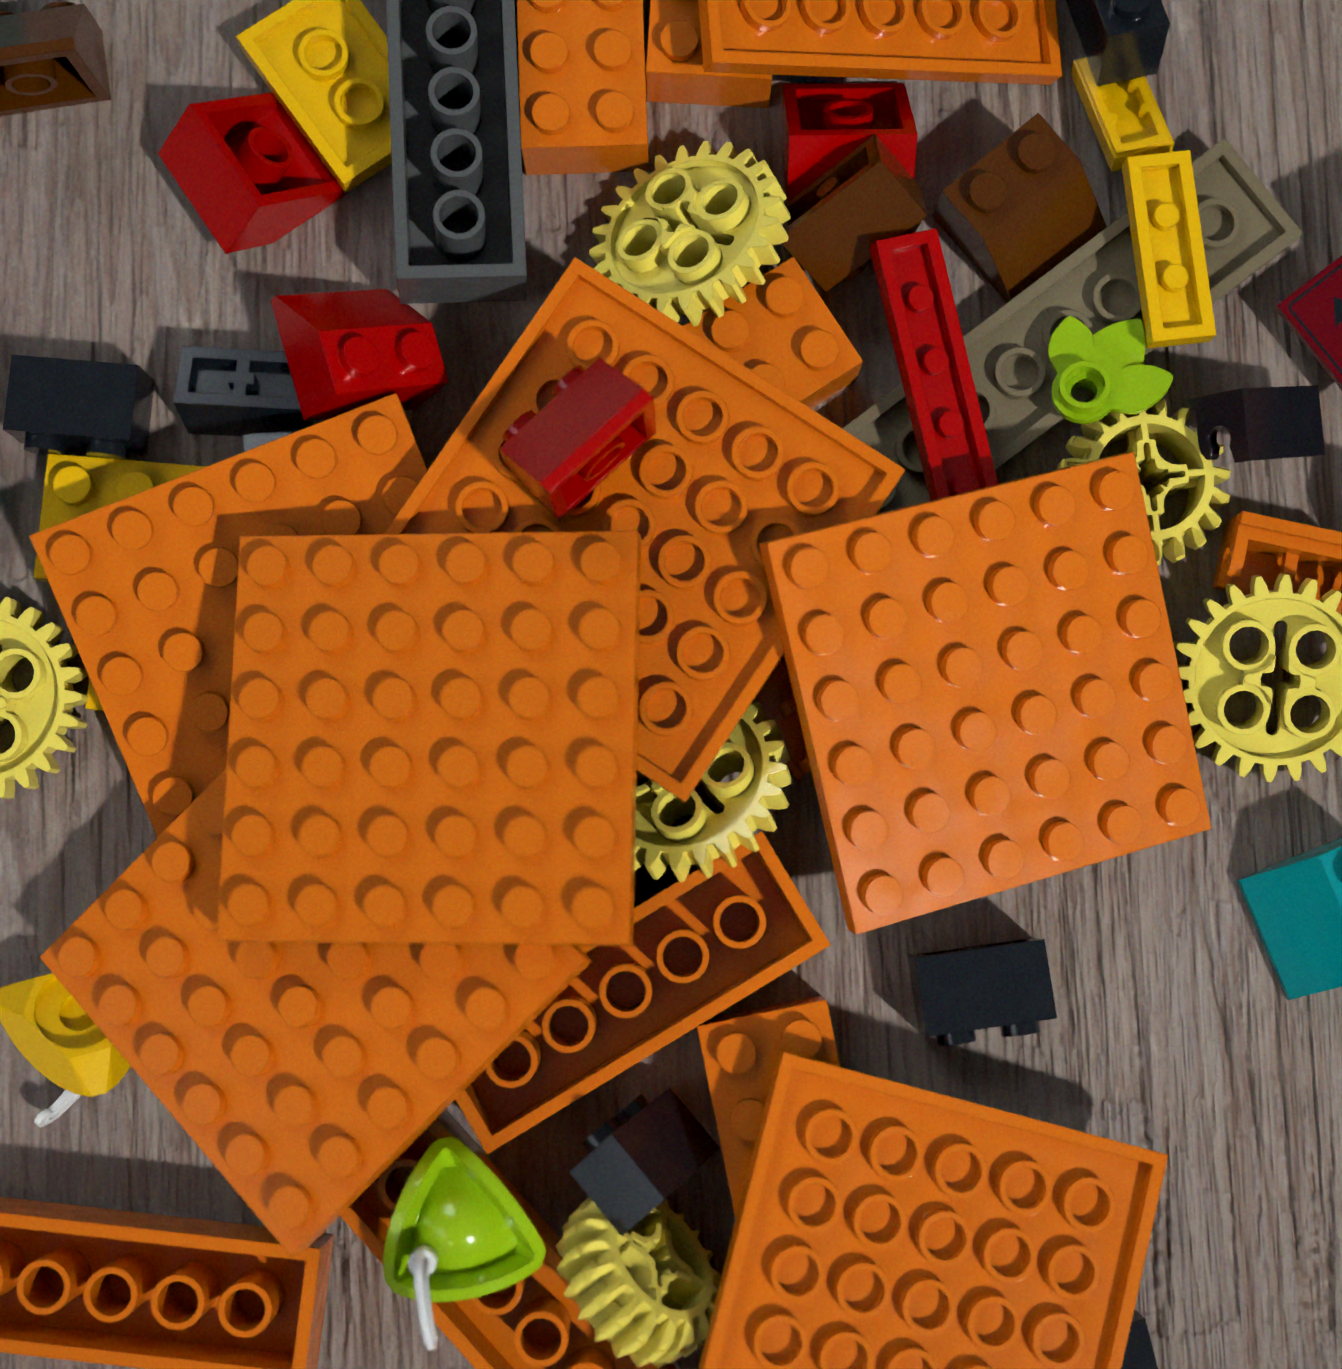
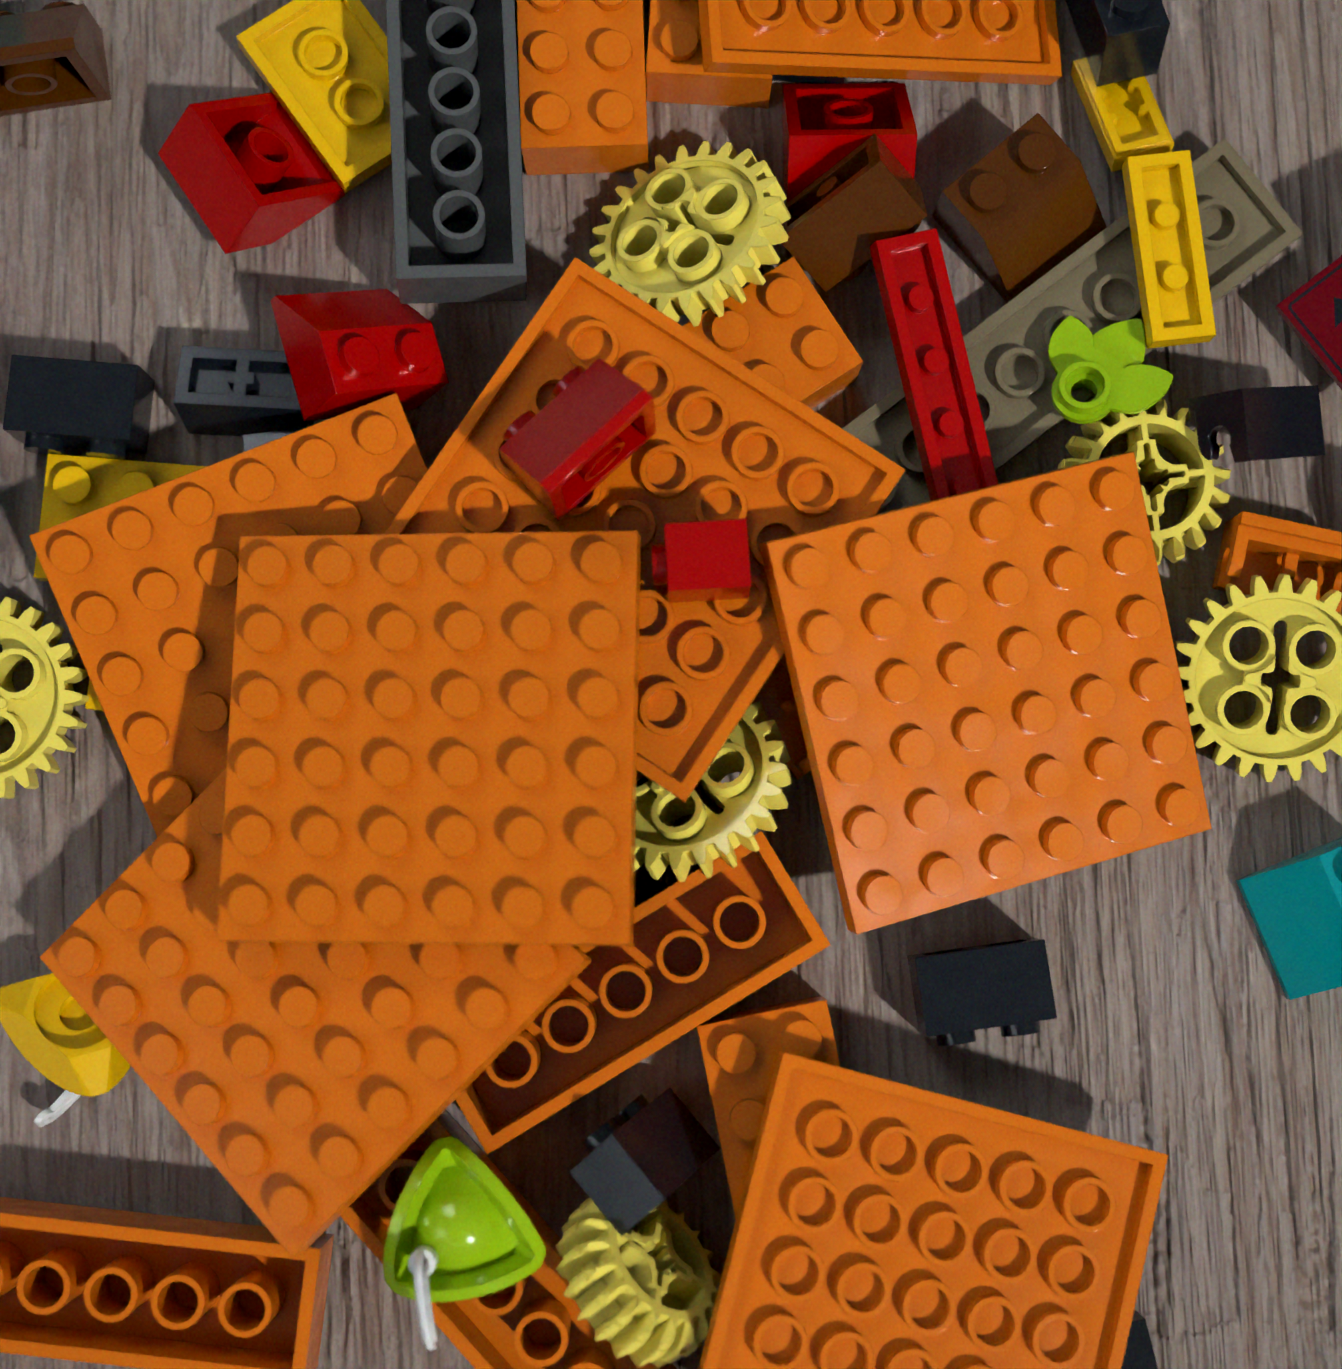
none -> red brick [652,519,751,603]

